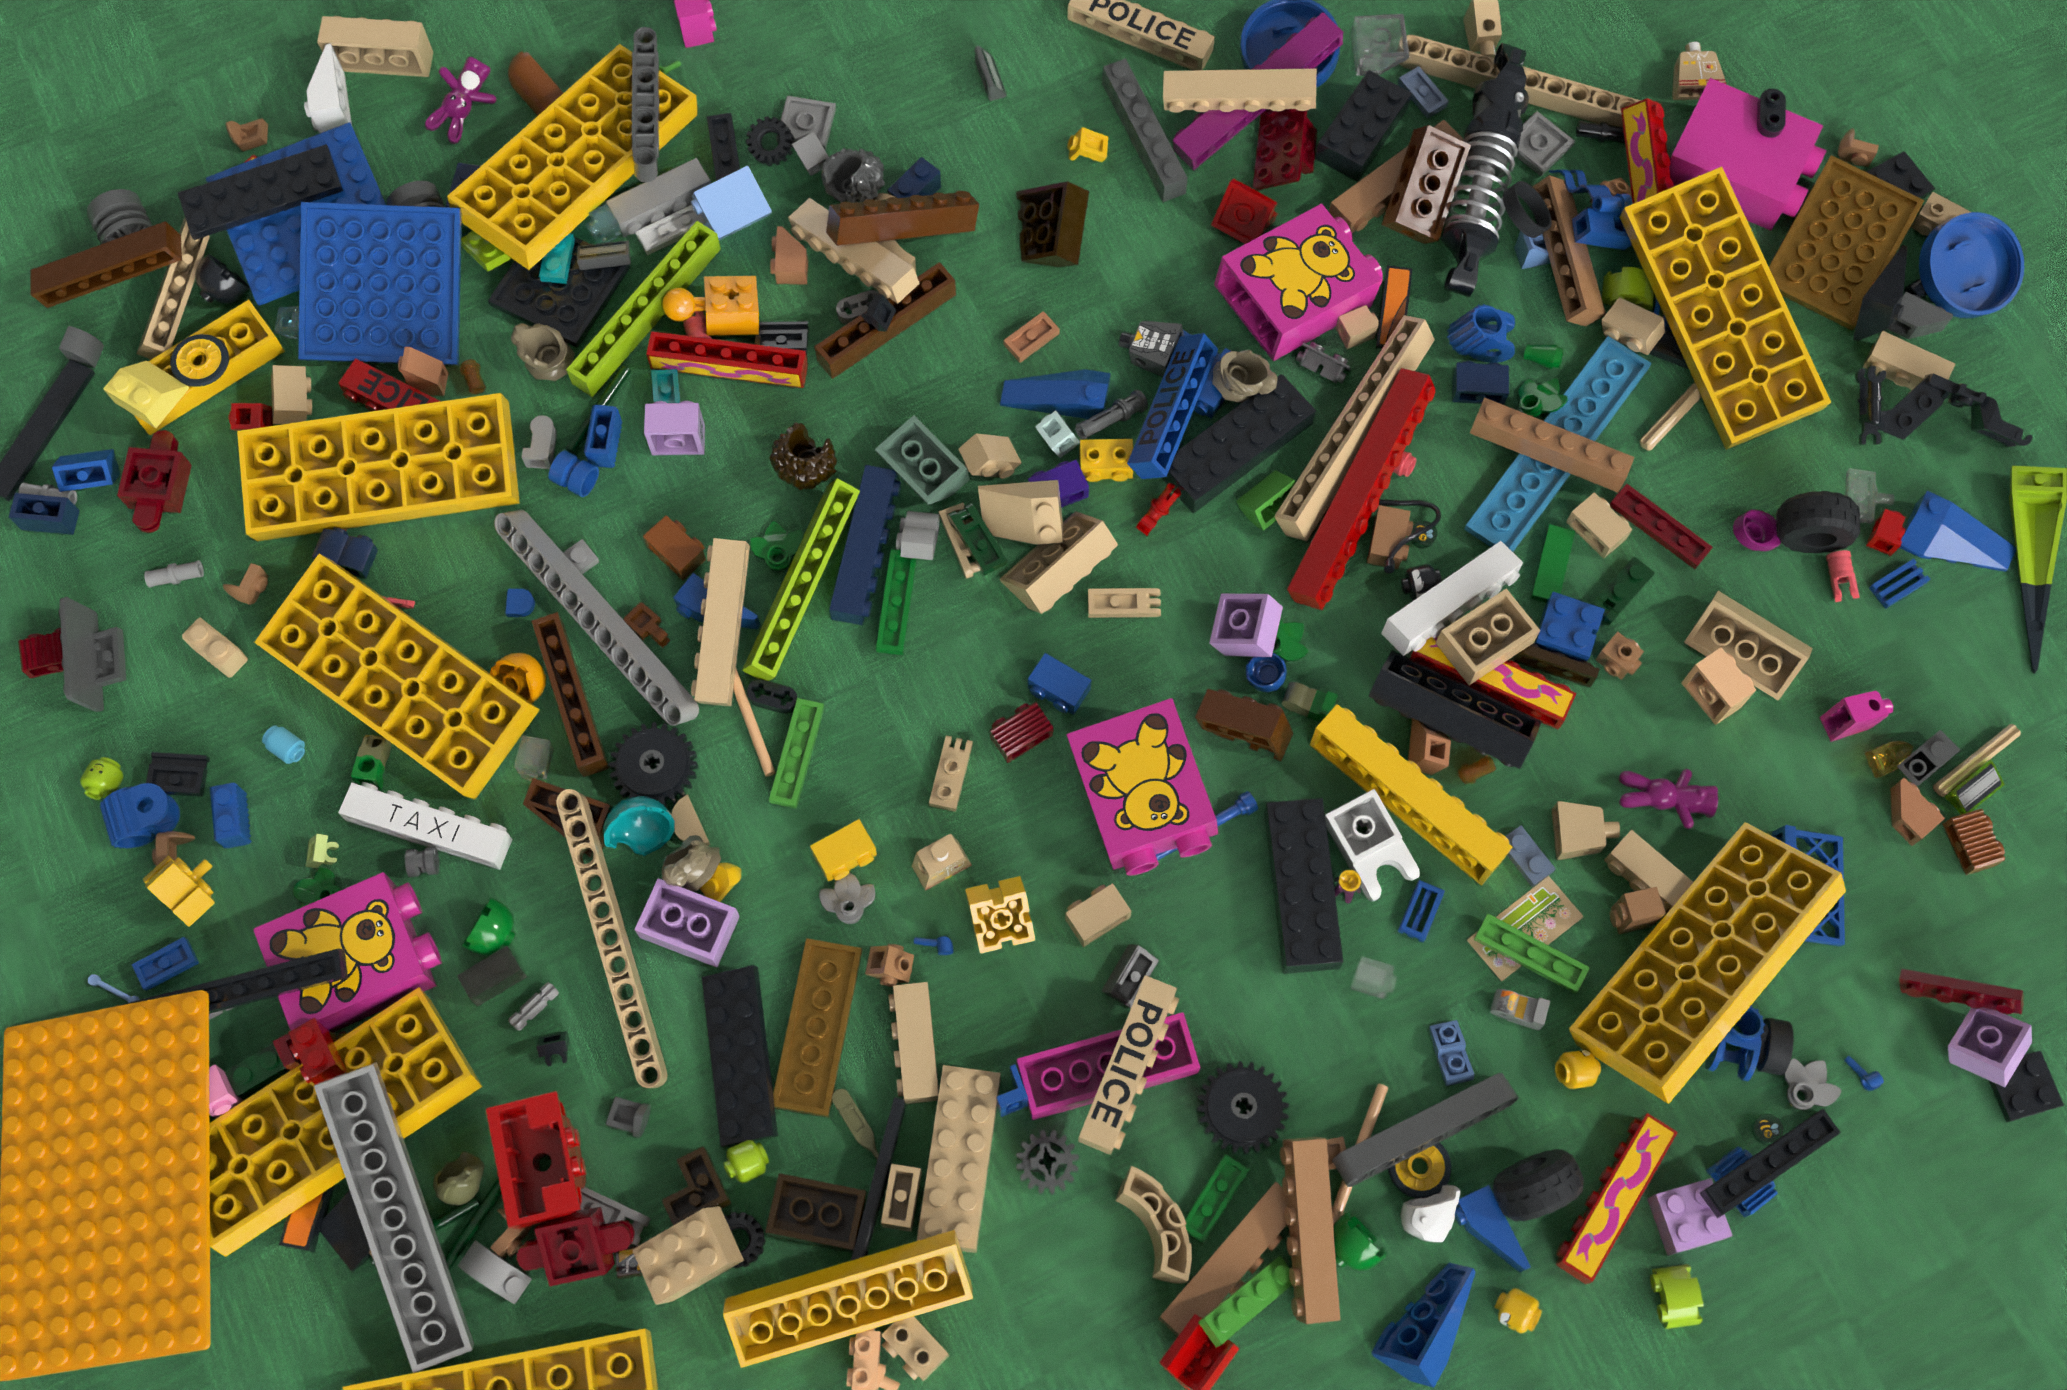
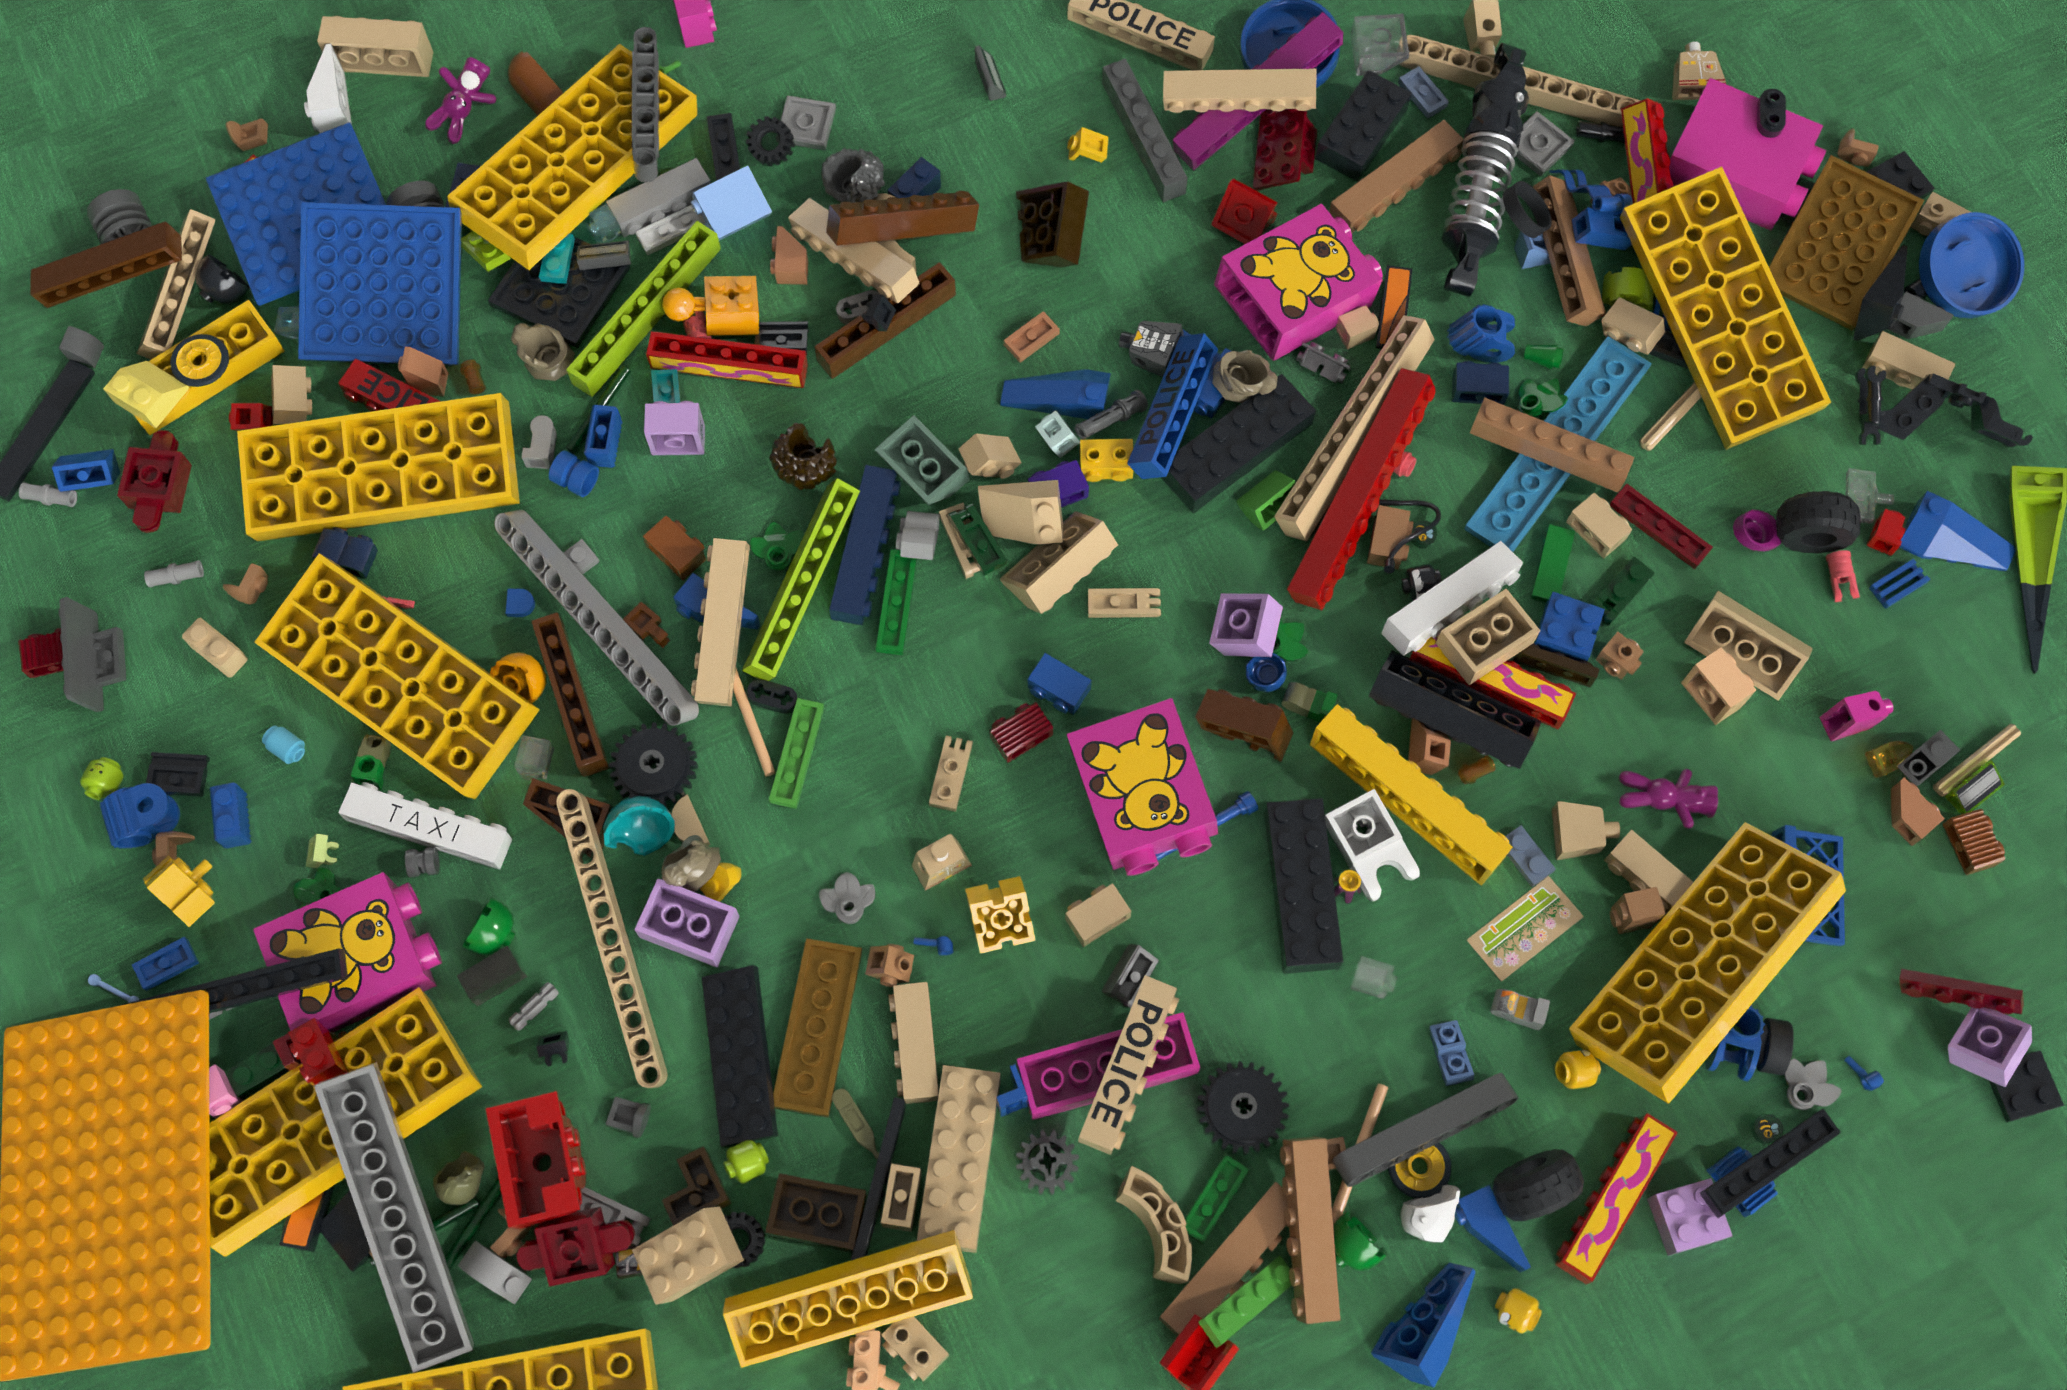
dark blue brick [9,493,80,535] -> none
black plate [178,144,344,240] -> none
light grey brick [792,131,829,176] -> none
yellow brick [810,819,877,882] -> none
red piece [1135,483,1181,537] -> none
reddish brown brick [1382,125,1471,244] -> none
blue tile [1397,880,1445,943] -> none
bright green plate [1473,913,1590,994] -> none
lime cylinder [1650,1264,1703,1329] -> none

